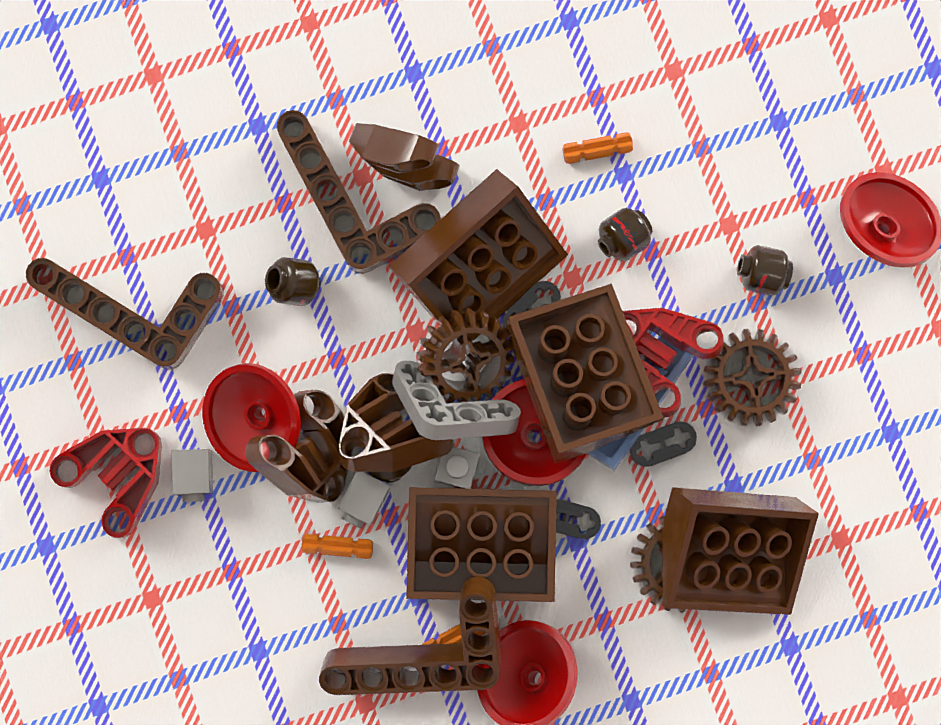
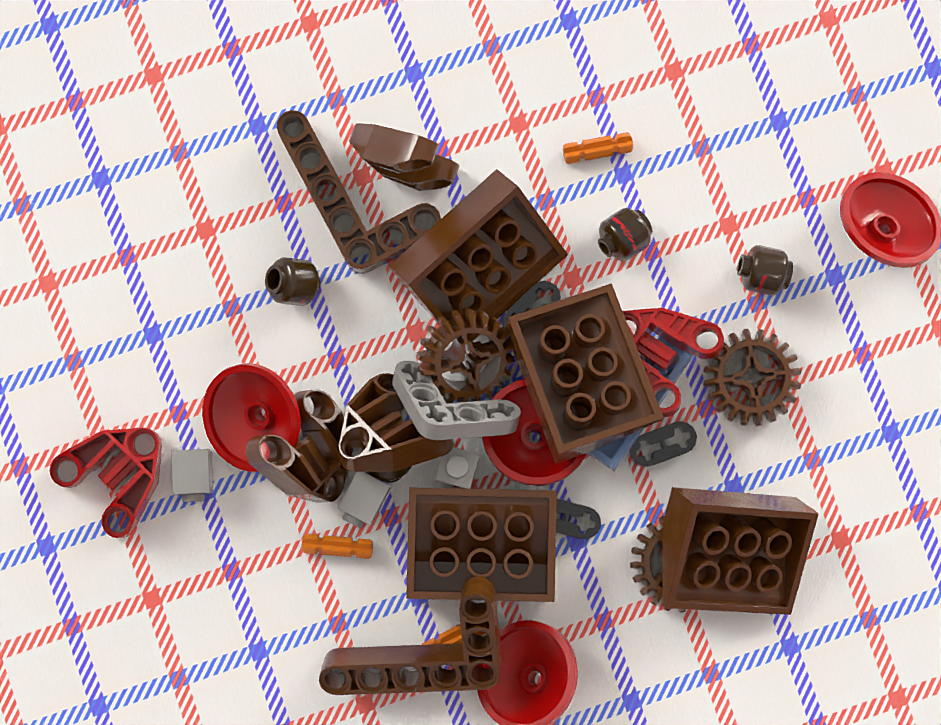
reddish brown beam [26,258,224,370] -> none

